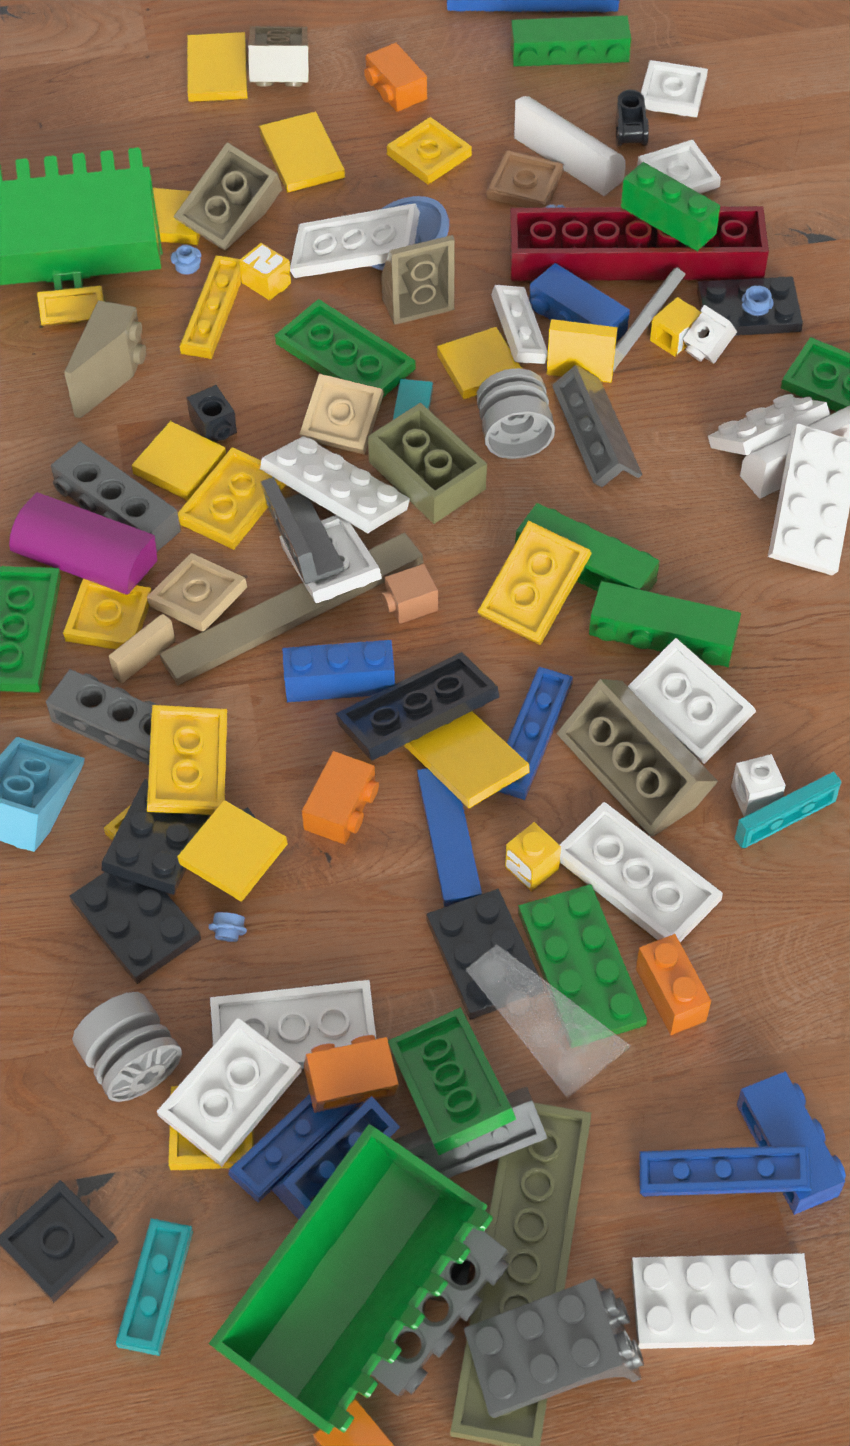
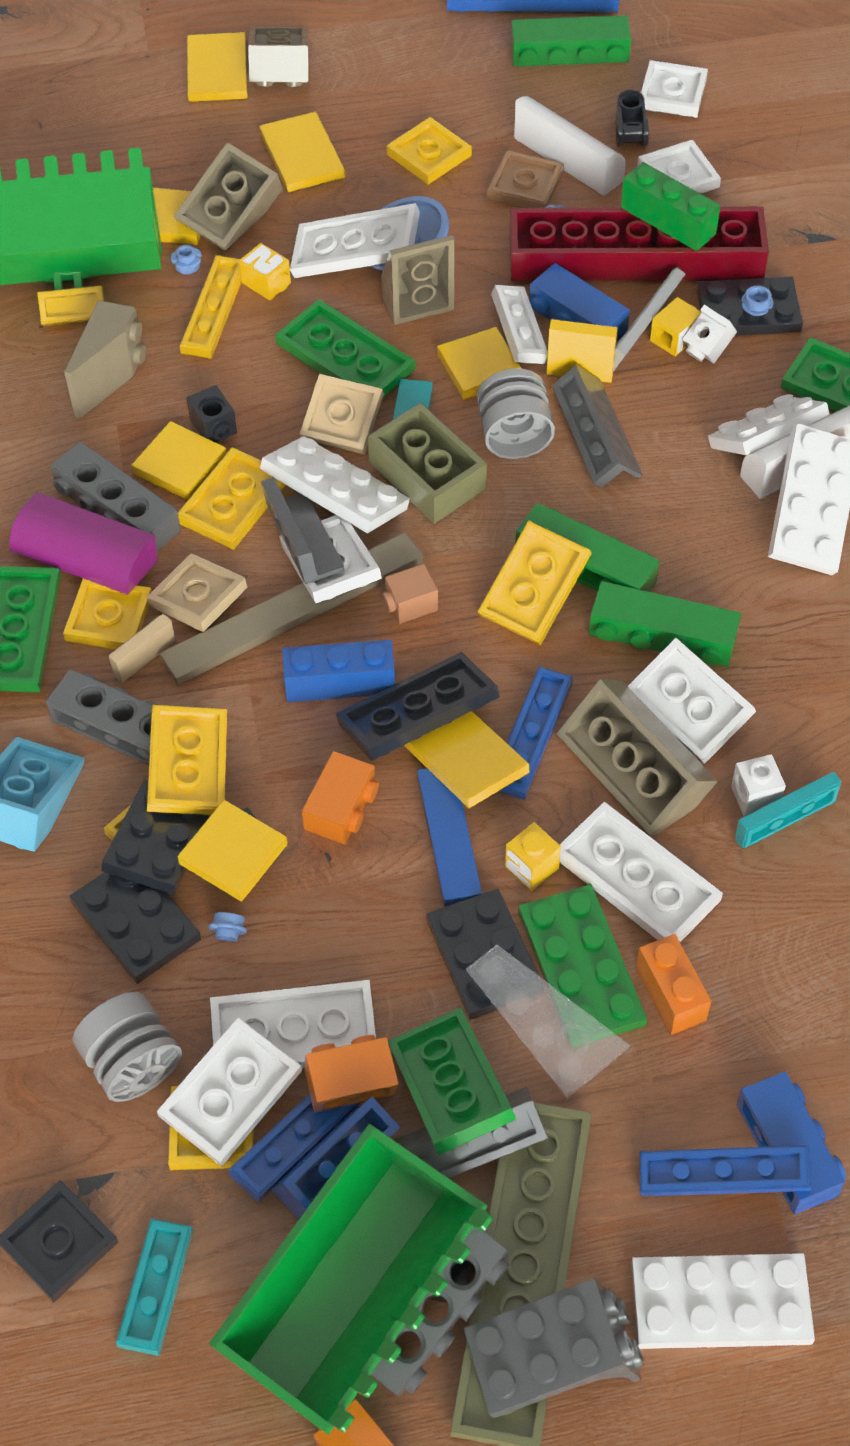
orange brick [364,43,427,112] -> none

